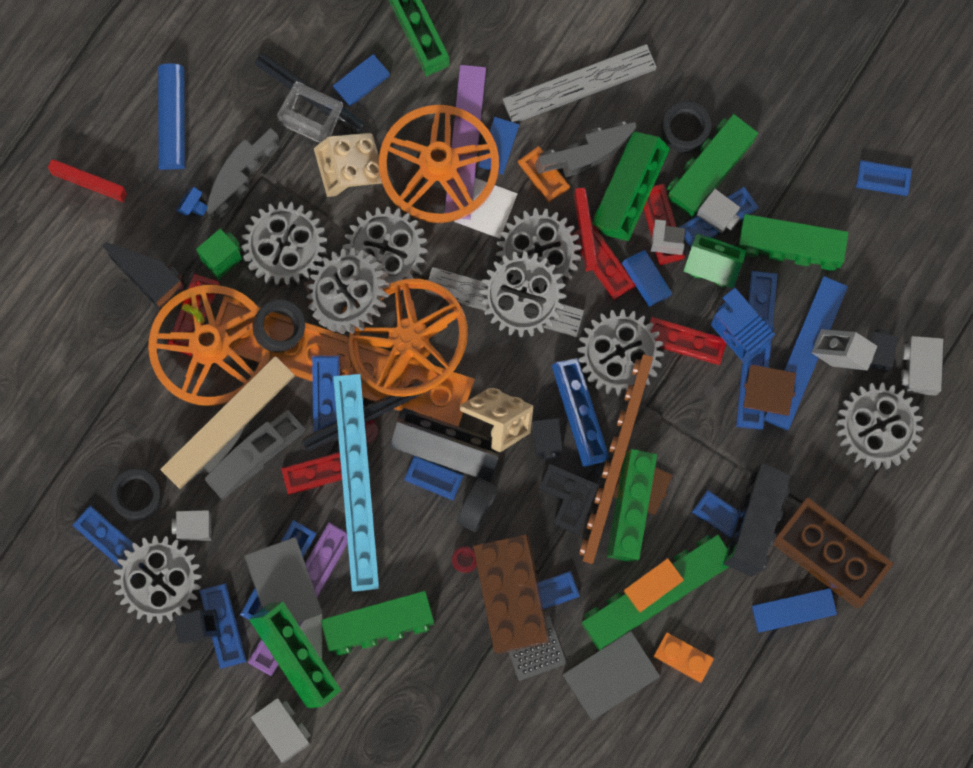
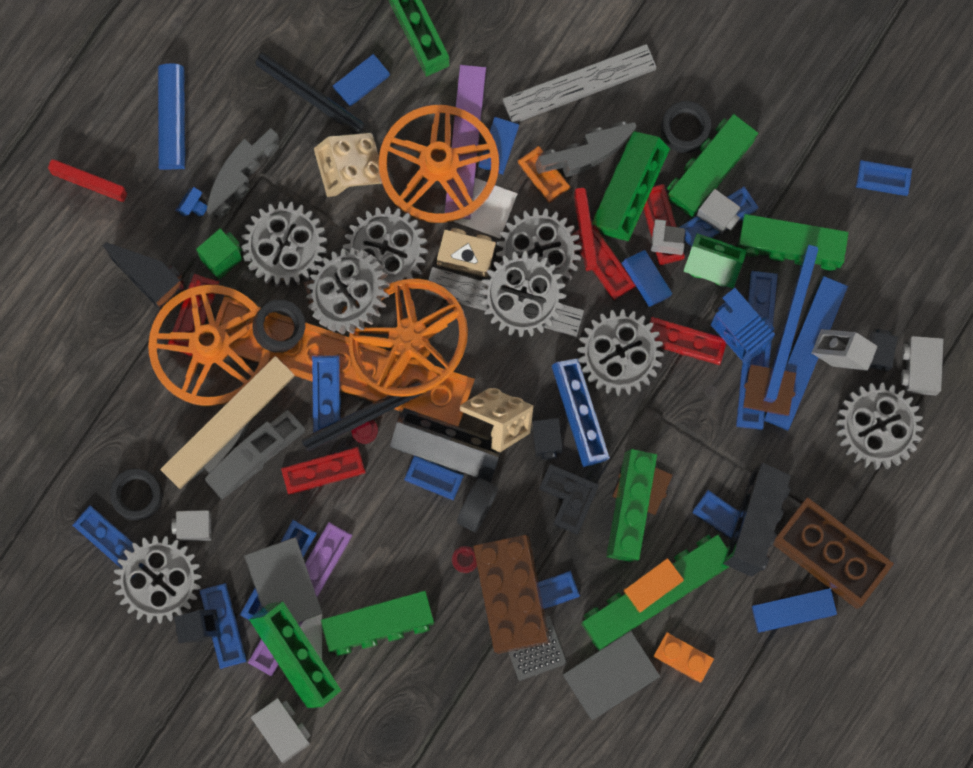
clear neon green leg [182,303,205,323] -> none
clear tile [277,82,343,143] -> none
medium azure plate [333,374,379,591] -> none
dark orange plate [579,354,653,564] -> none
none -> tan brick [437,228,496,278]
none -> blue tile [763,245,818,403]

